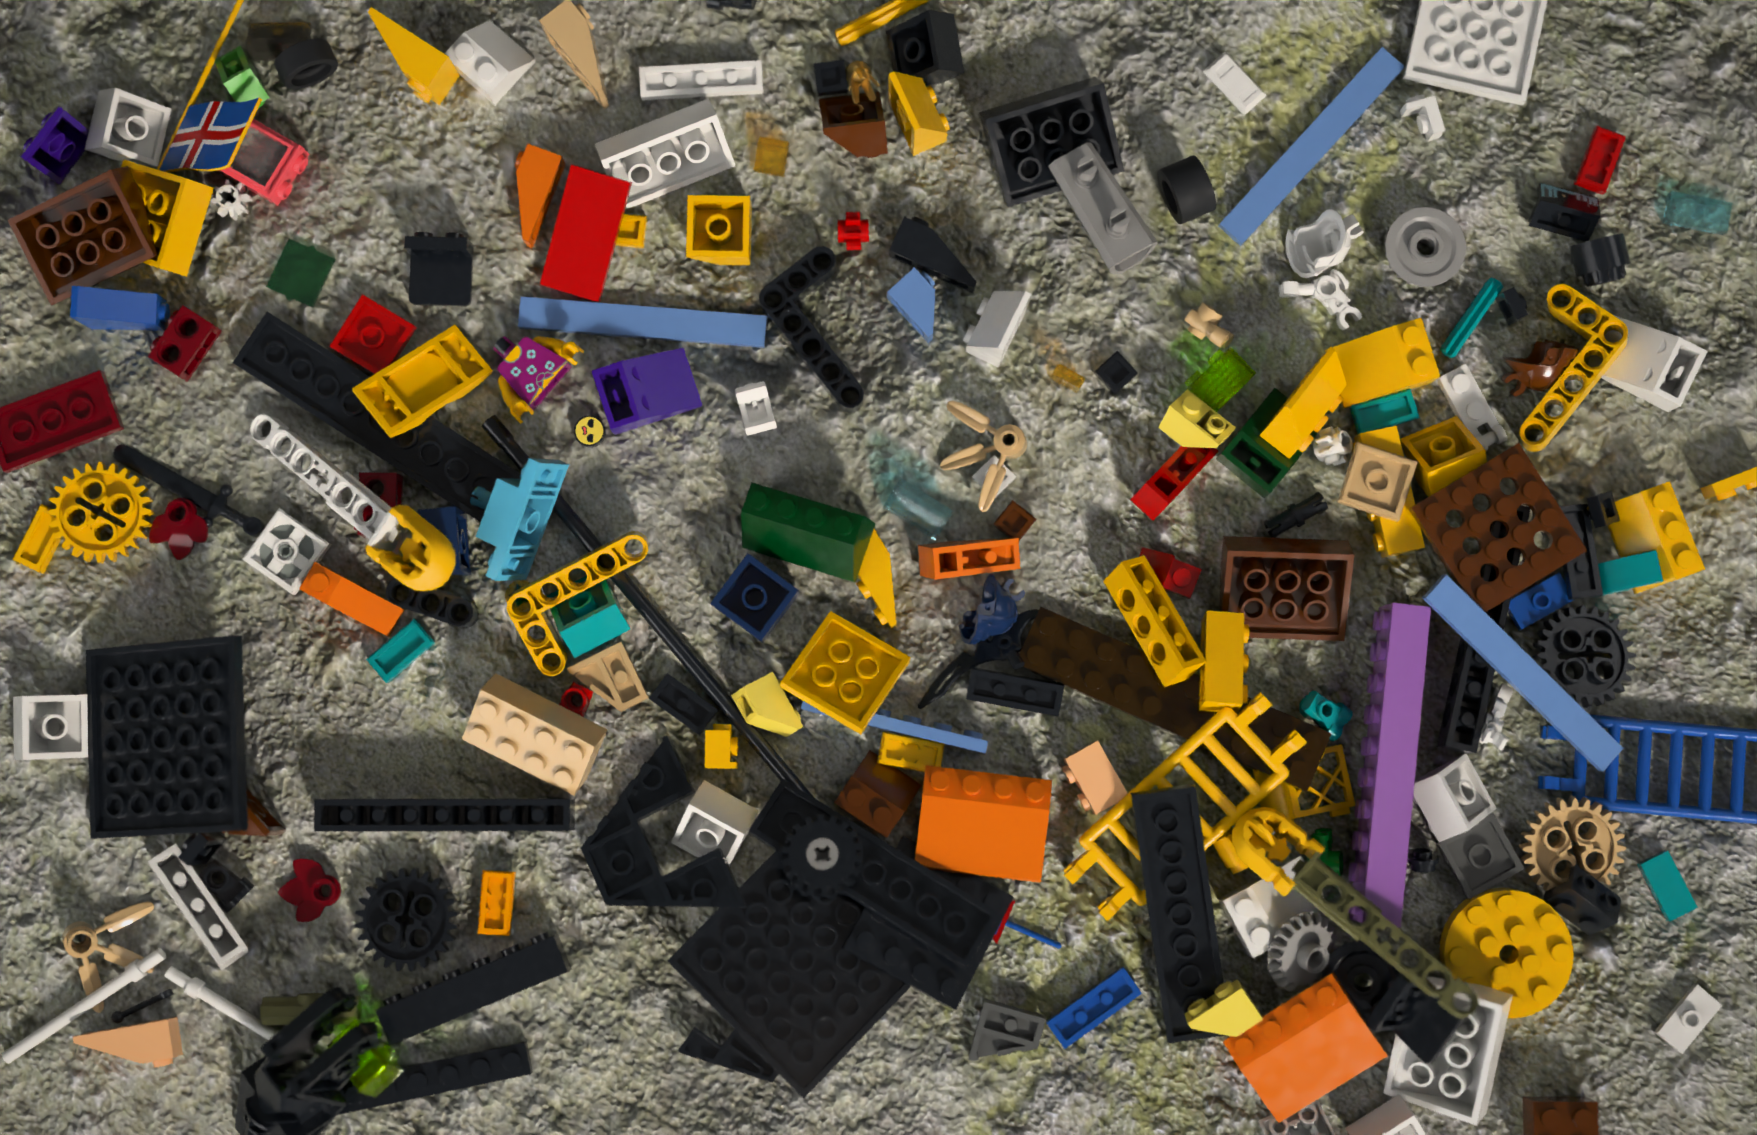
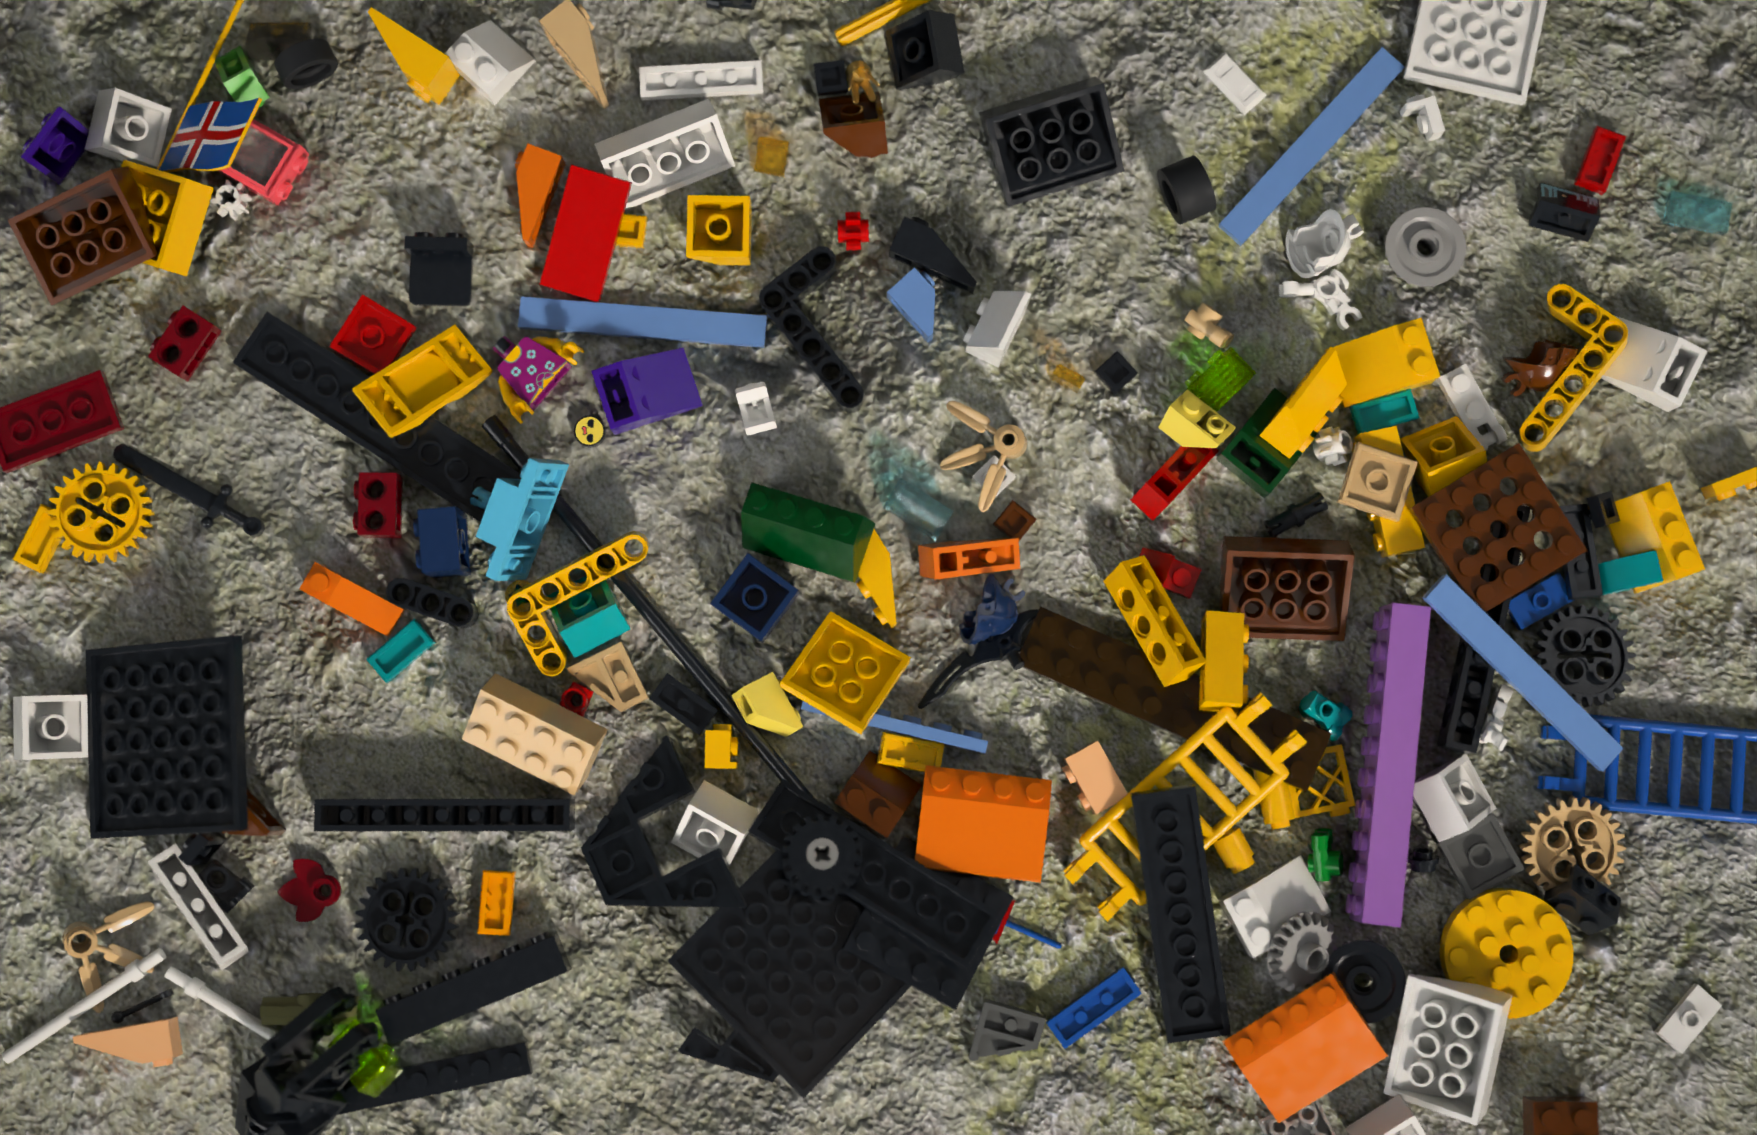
blue slope [70,286,170,331] -> none
dark red plate [149,498,208,560] -> none
white piece [242,508,332,595] -> none
piece [250,414,456,591] -> none
clear green piece [266,239,336,308] -> none
yellow slope [888,71,950,156] -> none
black plate [966,667,1065,717] -> none
light grey piece [1048,142,1157,275] -> none
light yellow slope [1184,979,1263,1037] -> none
olive piece [1232,807,1479,1018] -> none
black bracket [1365,974,1464,1064] -> none
teal axle [1440,277,1503,359] -> none
black plate [1495,287,1528,326] -> none
black piece [1570,233,1631,287] -> none
teal tile [1637,850,1698,922] -> none

